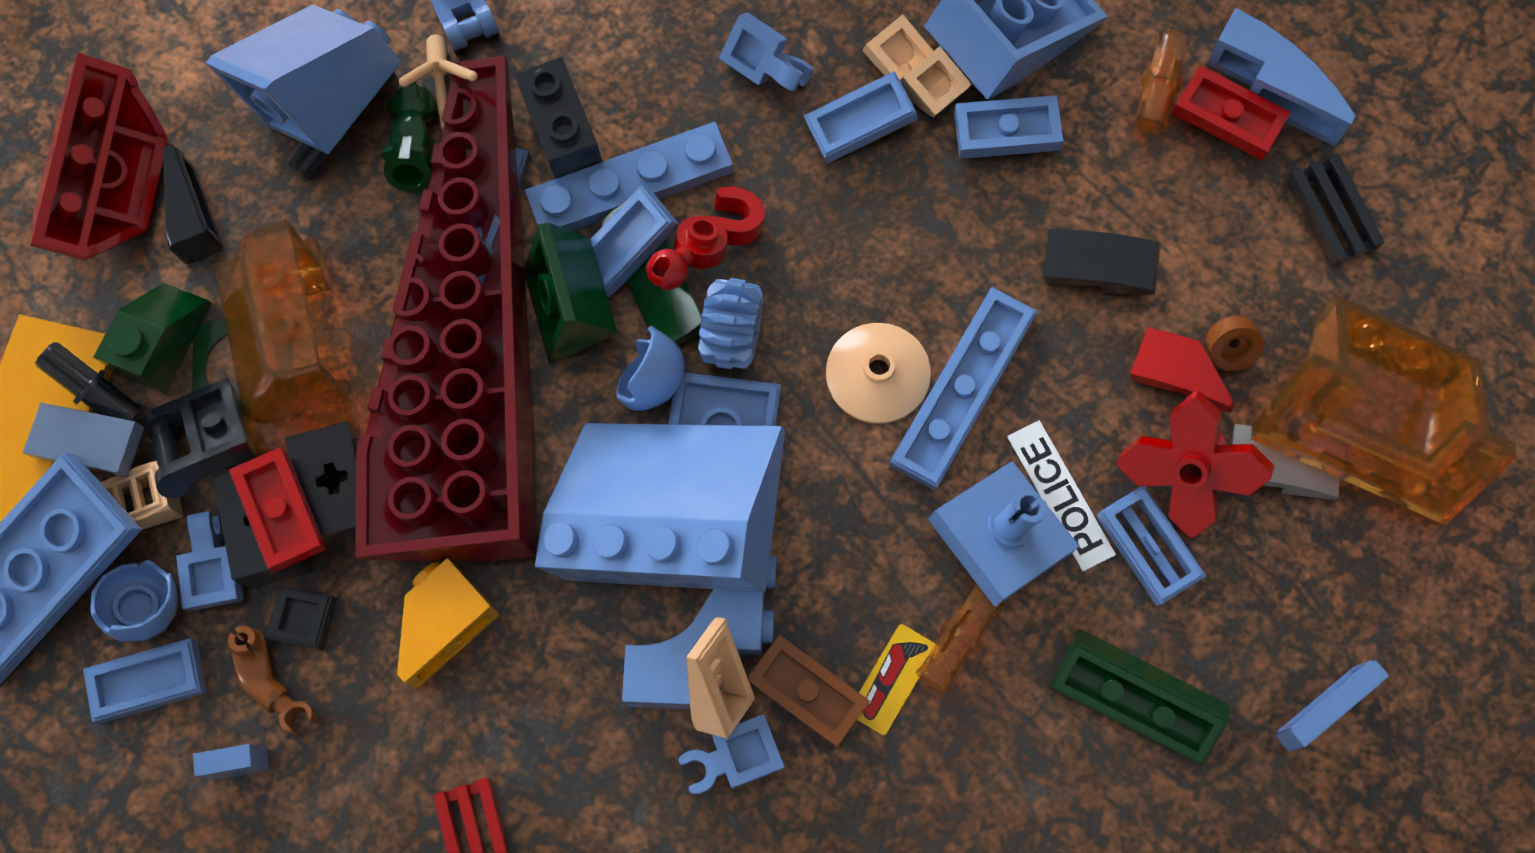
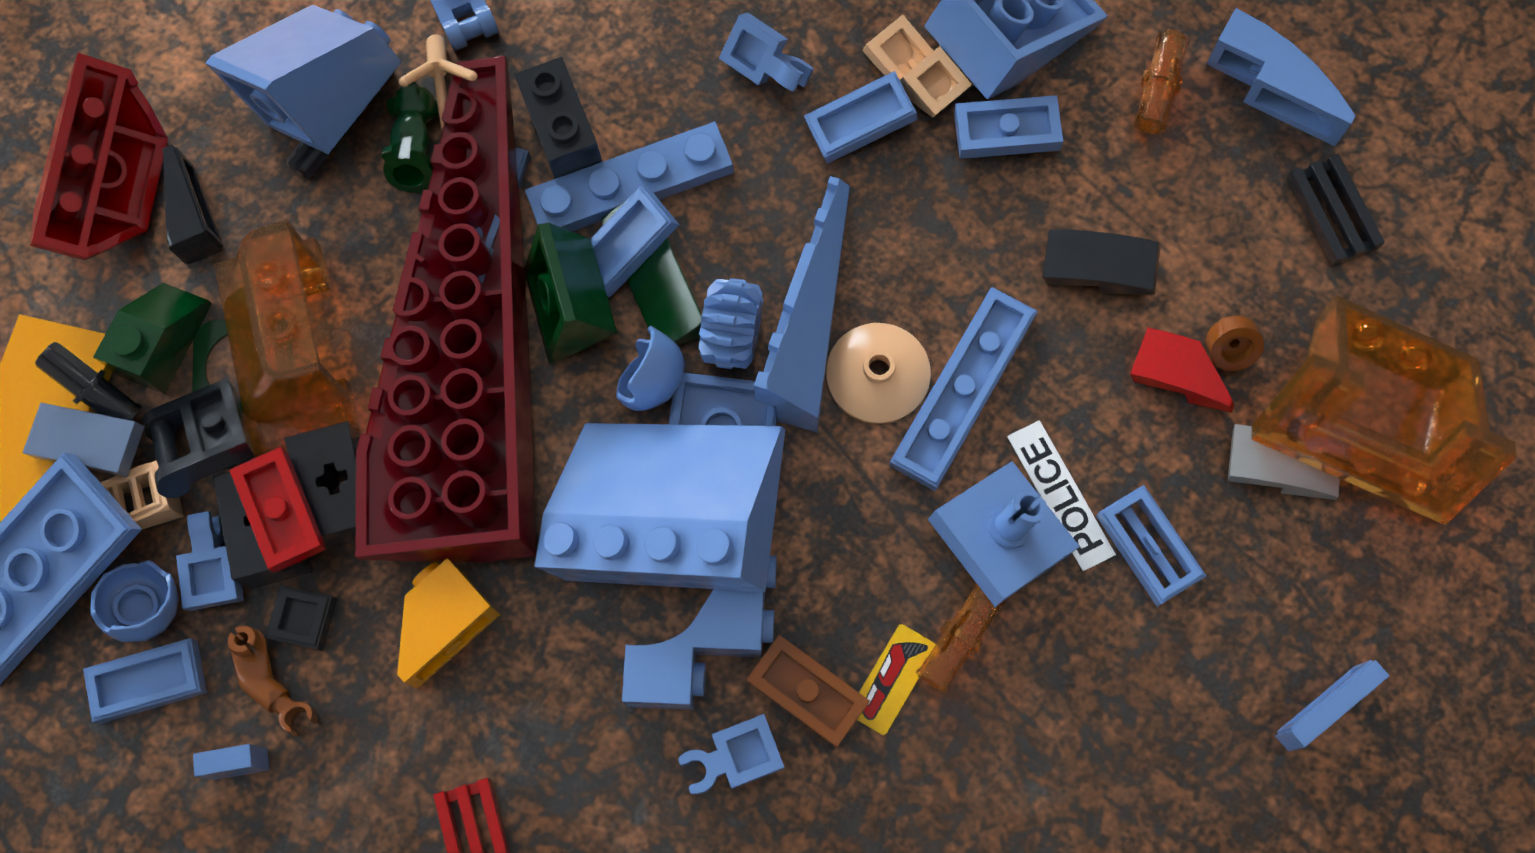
red piece [646,186,765,290] -> none
light nougat slope [686,617,755,739] -> none
dark green slope [1050,629,1230,766] -> none
red plant [1116,391,1274,538] -> none
red plate [1172,65,1291,161] -> none
none -> medium blue wedge [754,176,850,433]

